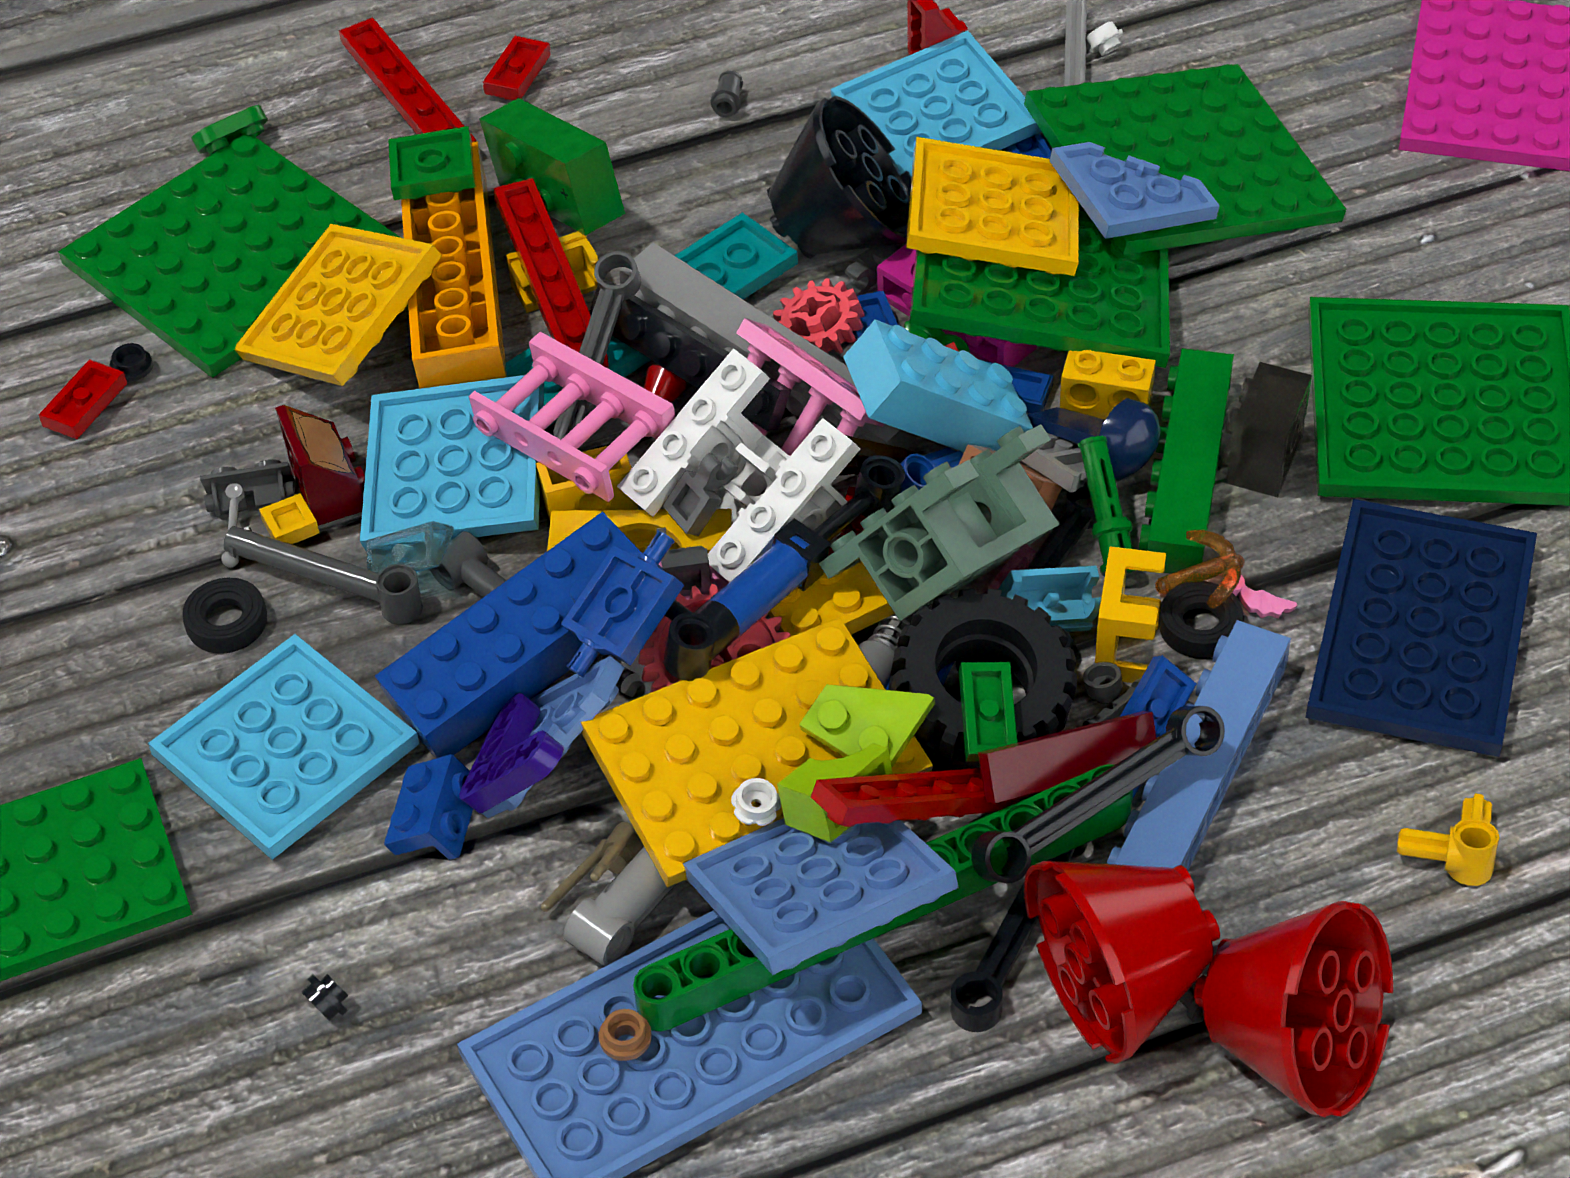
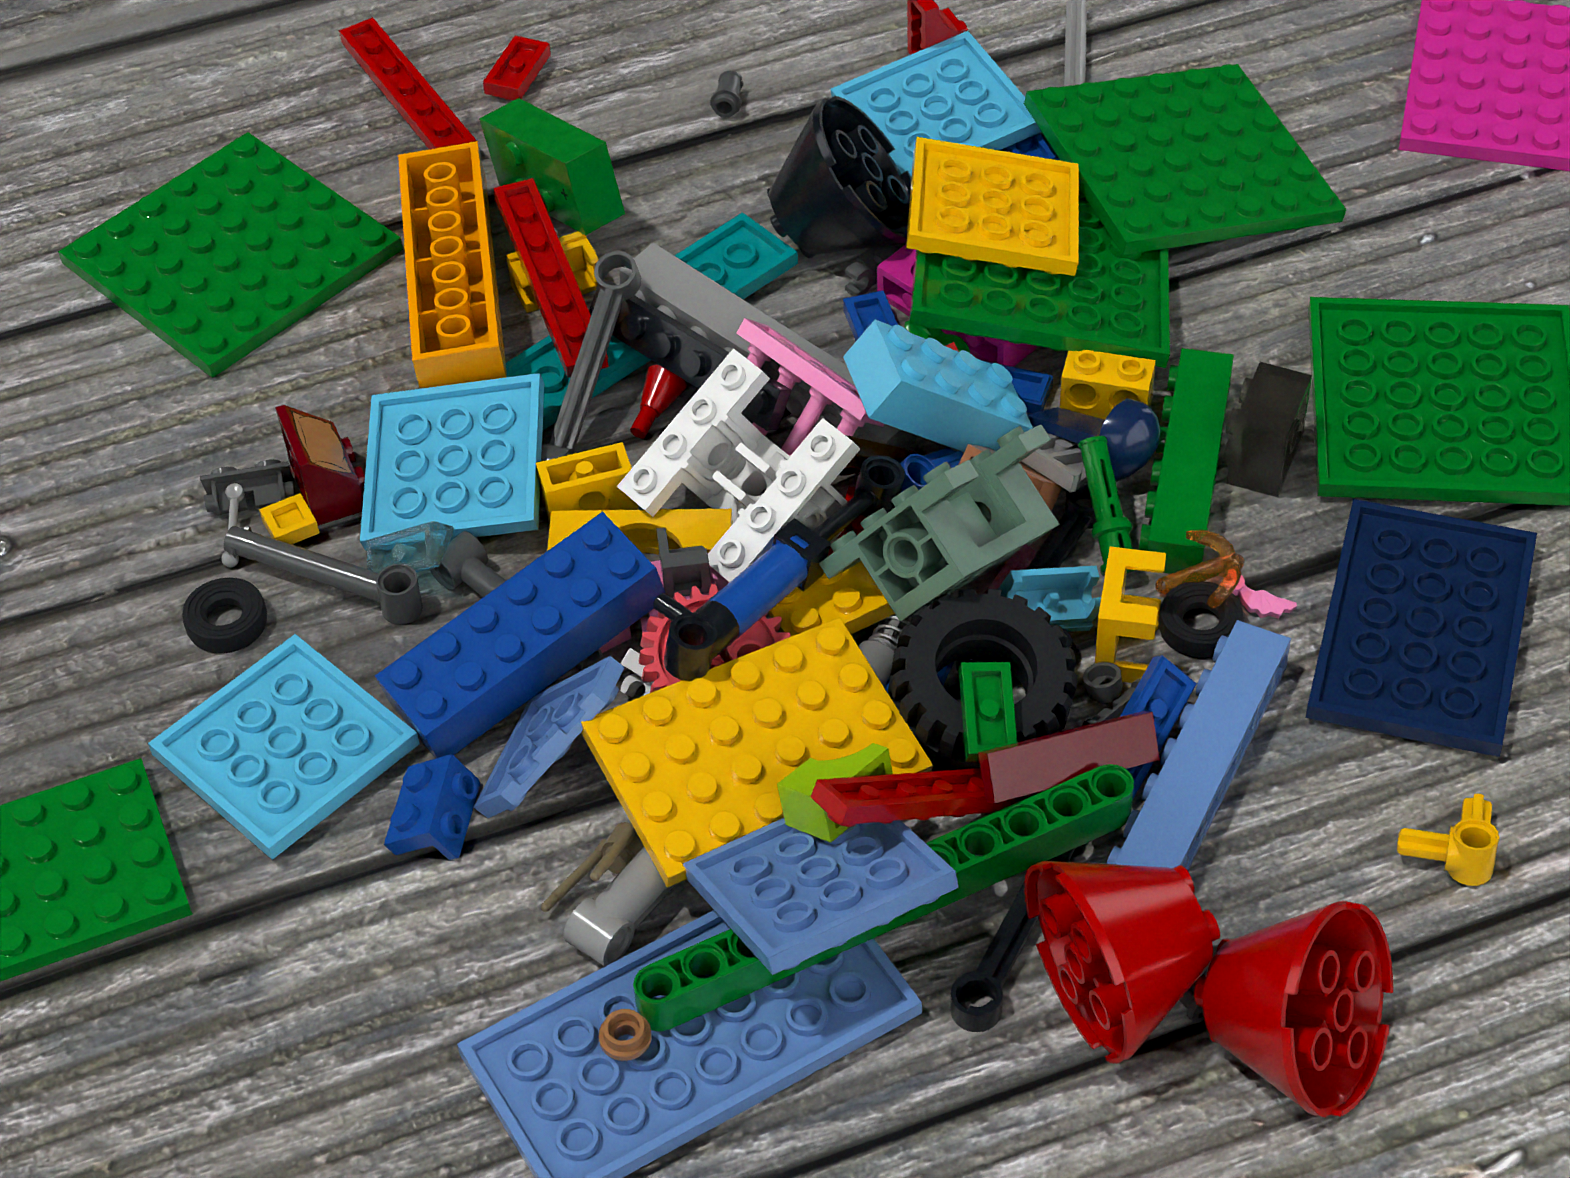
red plate [38,359,127,439] -> none
black plate [110,343,153,382] -> none
green plate [191,105,268,156] -> none
yellow plate [235,224,442,386] -> none
black plate [301,974,348,1021] -> none
green plate [388,126,476,201] -> none
dark purple beam [459,693,564,814] -> none
bright pink fence [469,332,676,502] -> none
blue plate [560,530,684,678] -> none
dark grey plate [663,453,738,536] -> none
white plate [731,778,781,826] -> none
coral gear [773,278,865,354] -> none
lime wing [799,684,935,767] -> none
black piece [971,706,1225,883] -> none
medium blue plate [1050,142,1220,239] -> none
white plate [1086,21,1123,56] -> none

